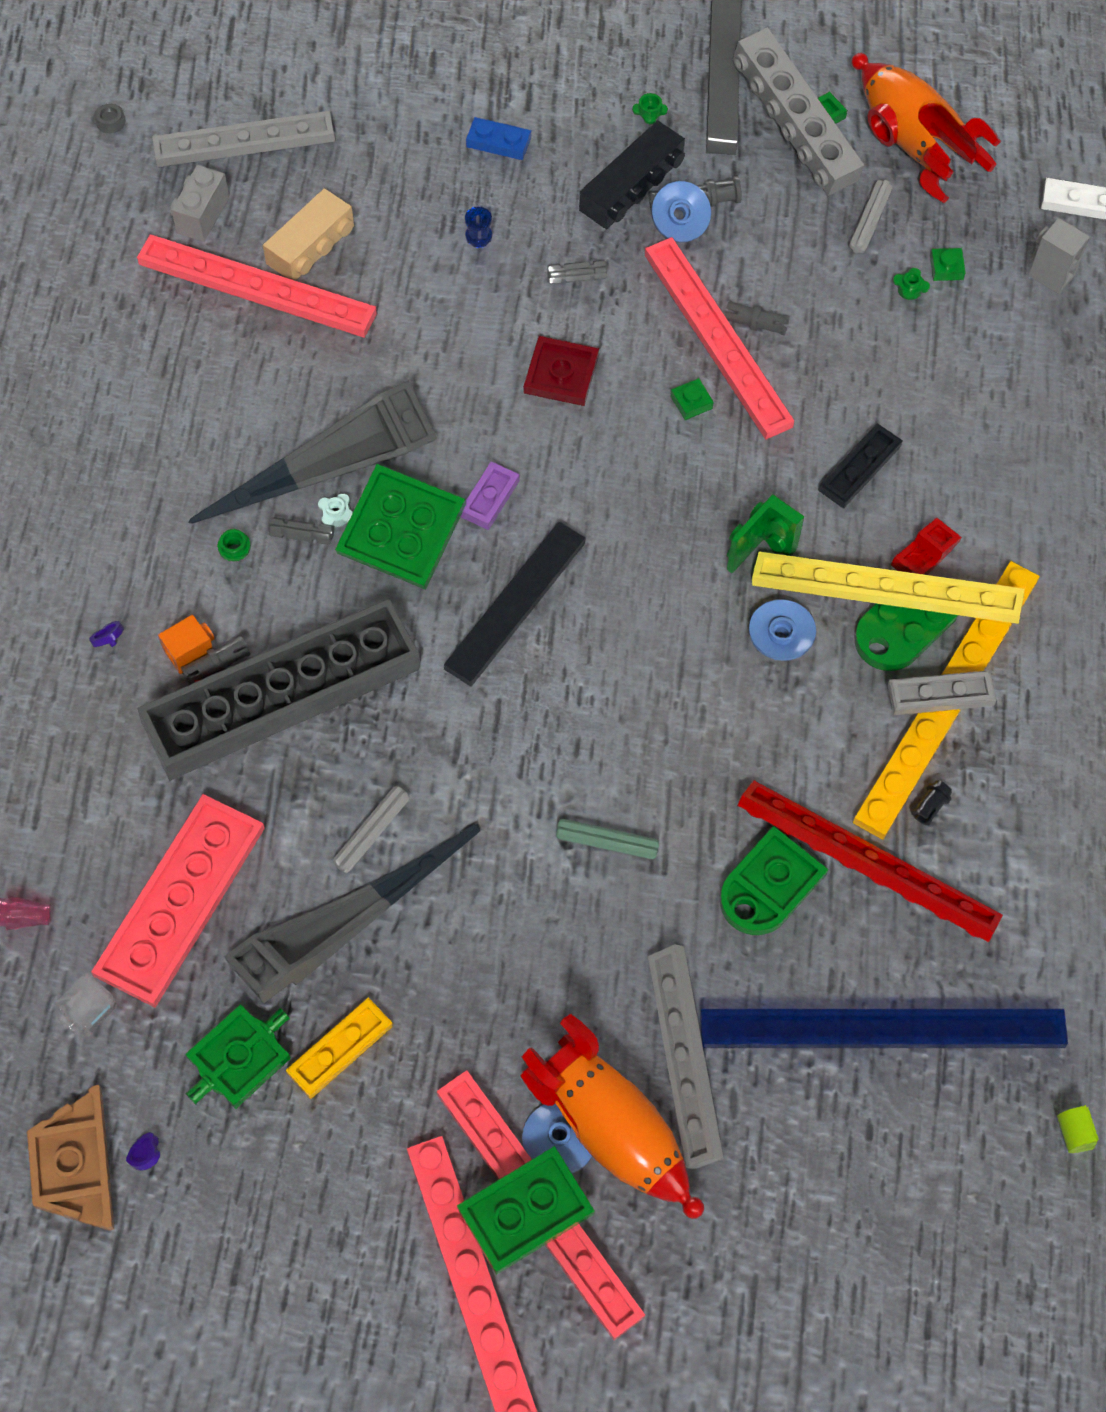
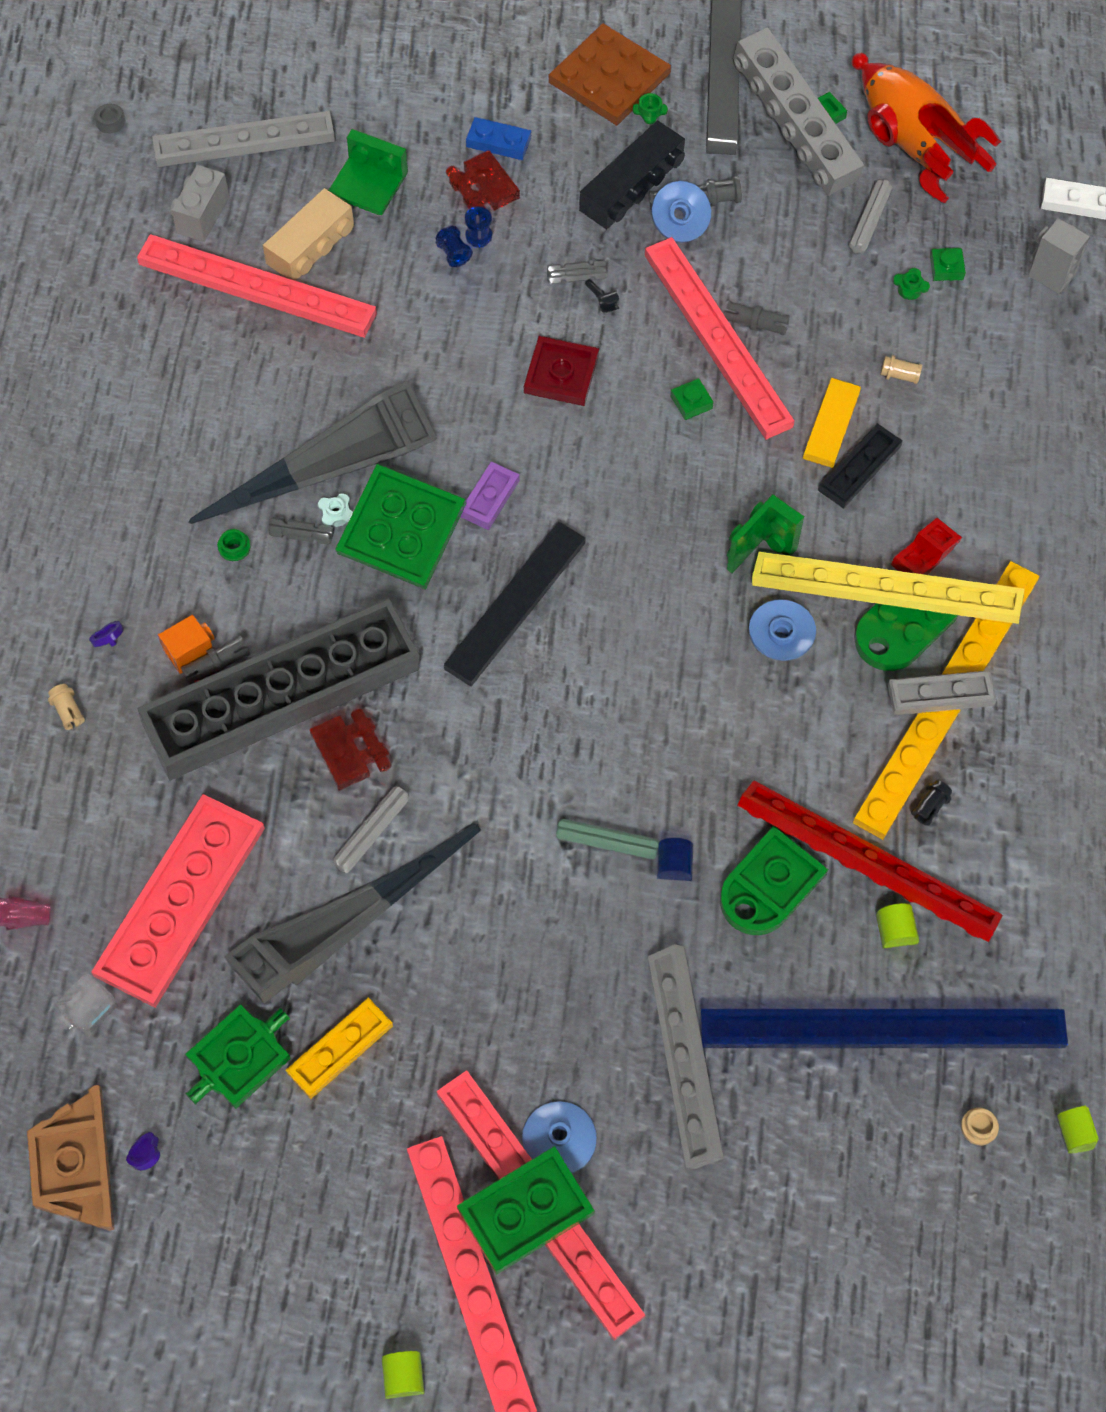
orange piece [520,1014,704,1219] -> none
none -> tan pin [48,684,85,730]
none -> clear red plate [309,709,392,791]
none -> green bracket [328,129,408,215]
none -> lime brick [382,1351,425,1399]
none -> clear blue bush [435,226,473,267]
none -> clear red plate [445,150,520,216]
none -> dark orange plate [549,23,671,126]
none -> black hand [585,279,619,313]
none -> clear blue brick [657,838,693,881]
none -> yellow tile [803,378,861,468]
none -> lime brick [876,903,919,948]
none -> tan pin [880,355,922,384]
none -> tan plate [961,1108,999,1146]

